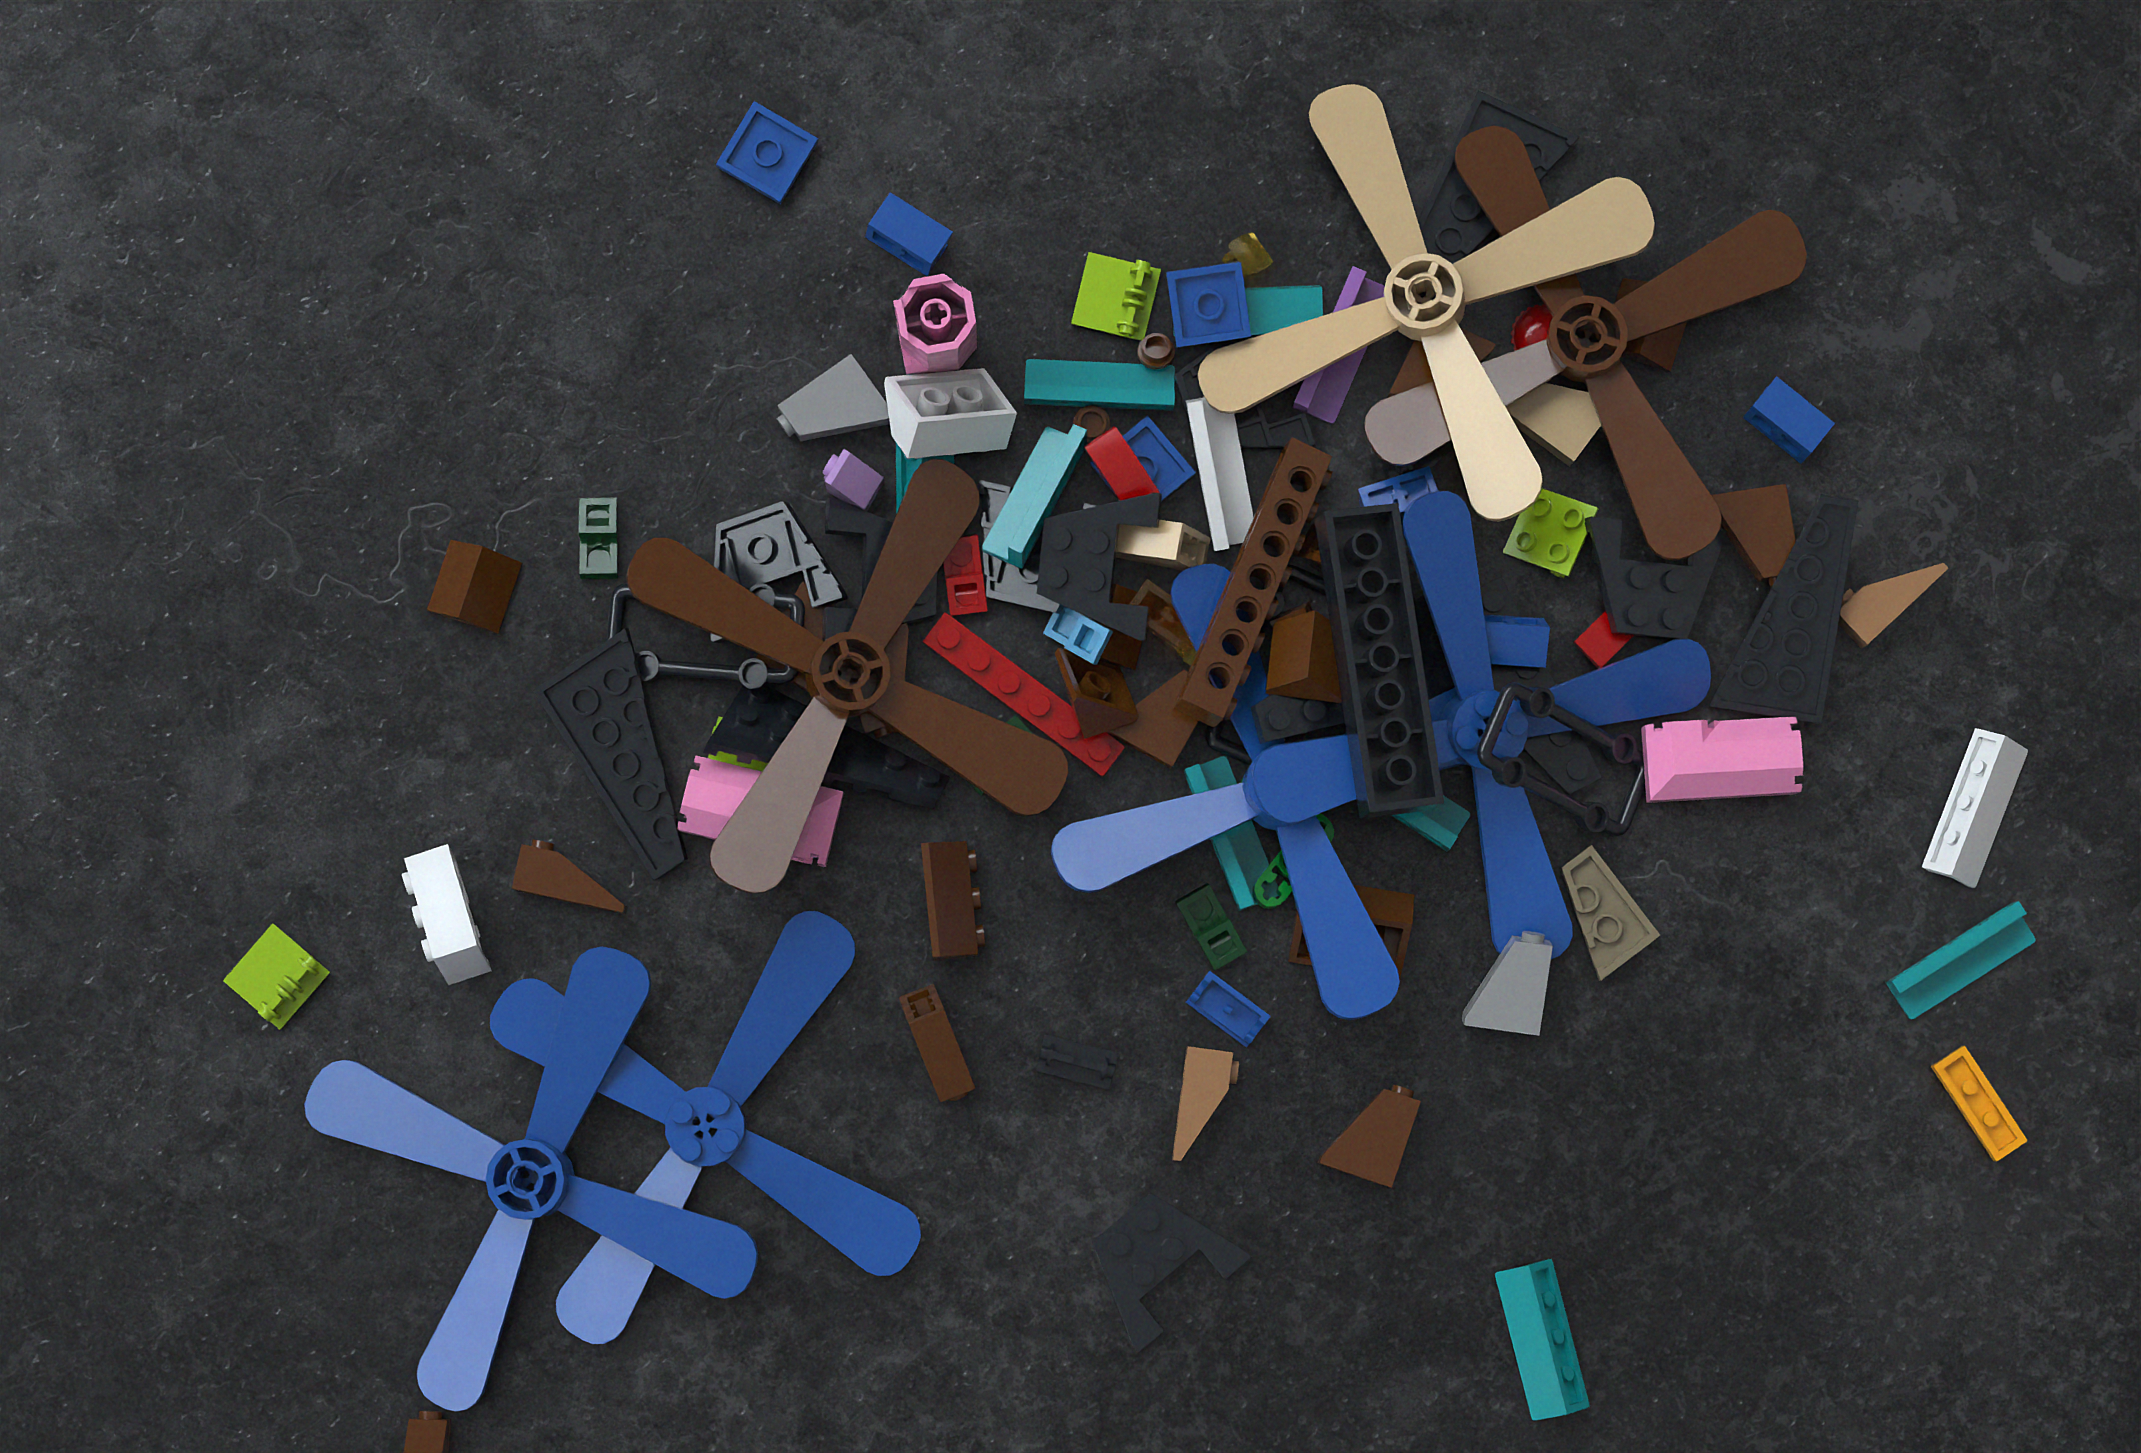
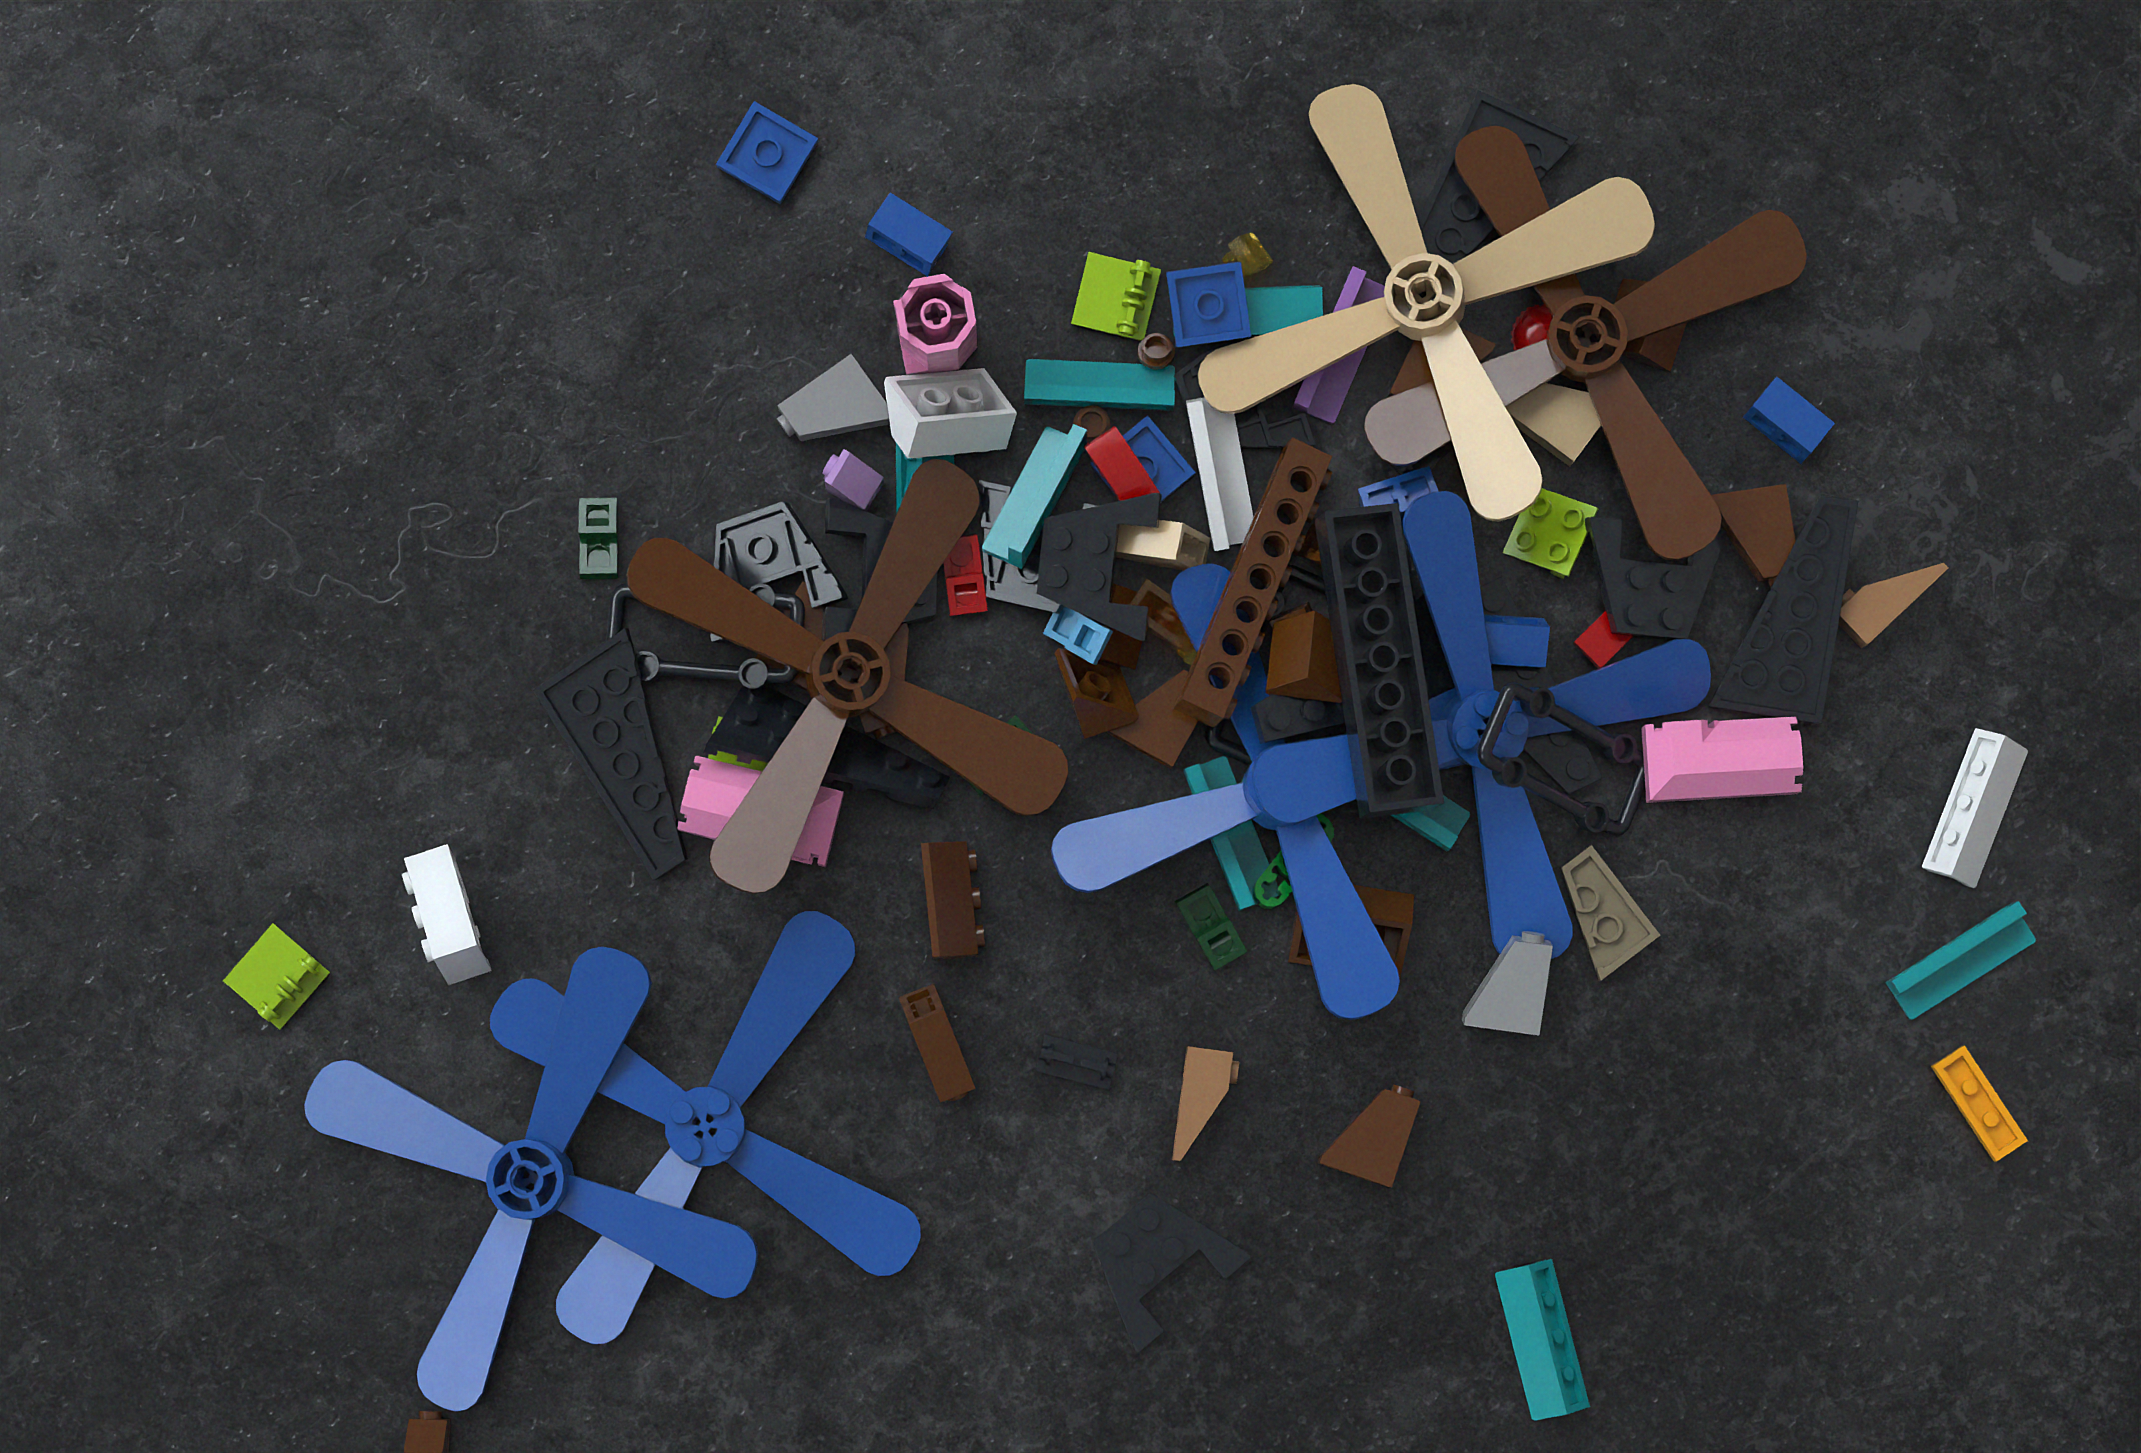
reddish brown slope [427,540,523,634] -> none
reddish brown slope [512,839,627,914] -> none
red plate [922,612,1125,778] -> none
blue hinge [1186,971,1270,1048] -> none

